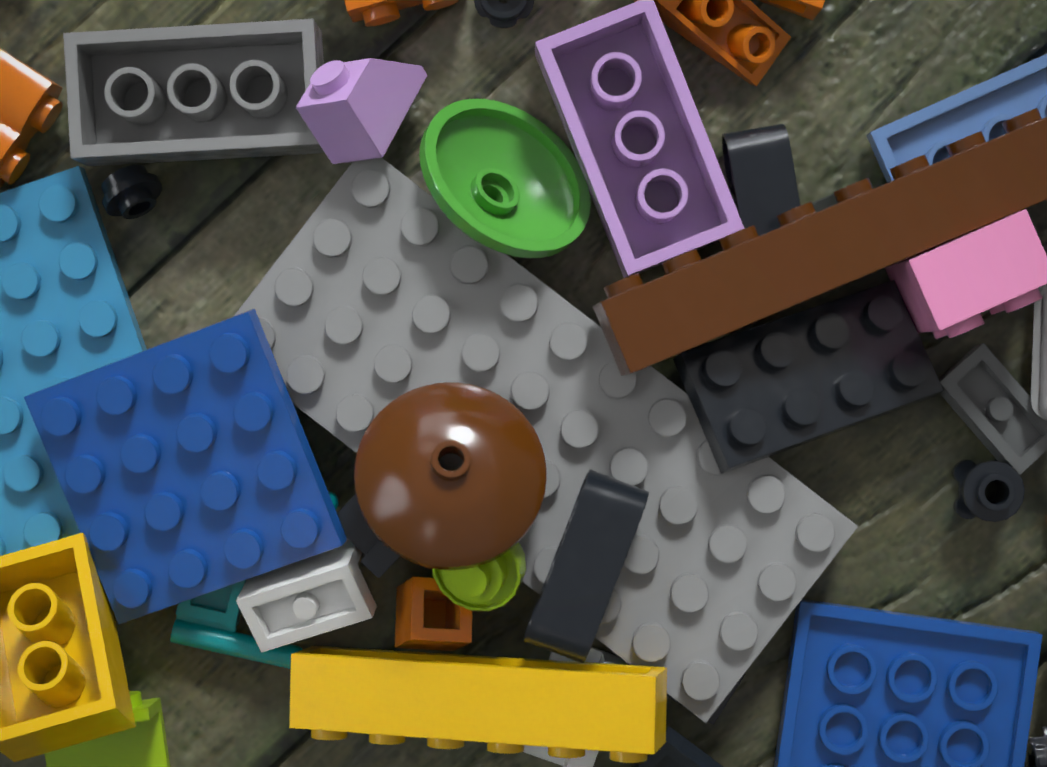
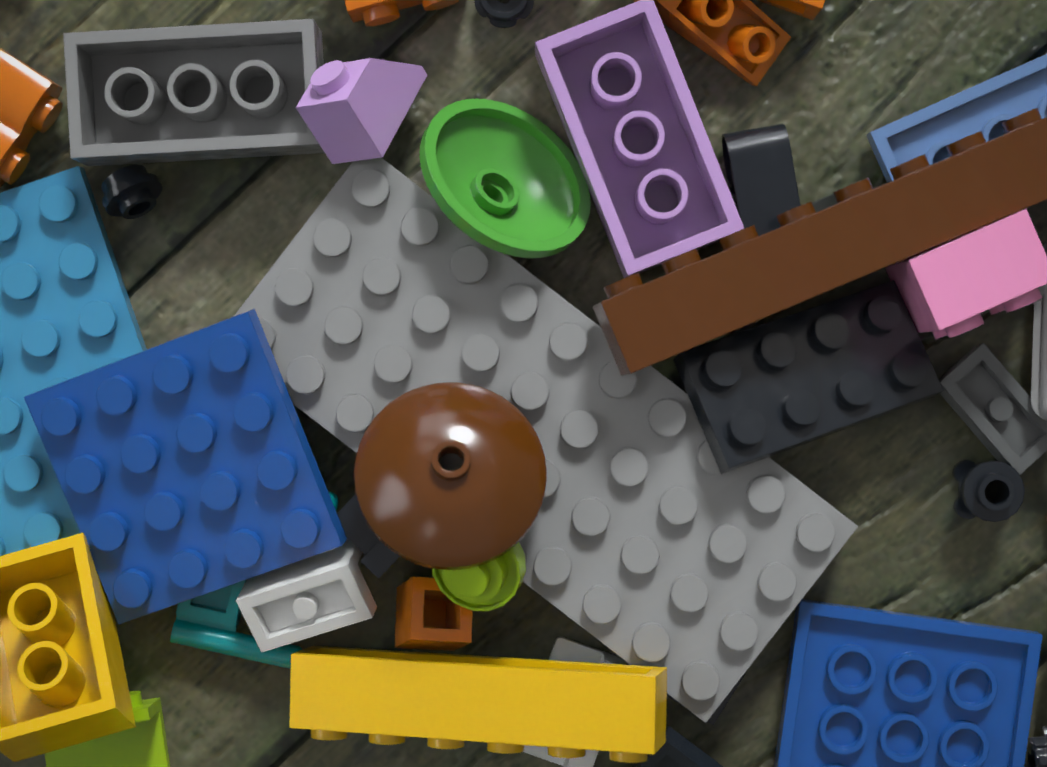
black beam [523,469,649,664] -> none

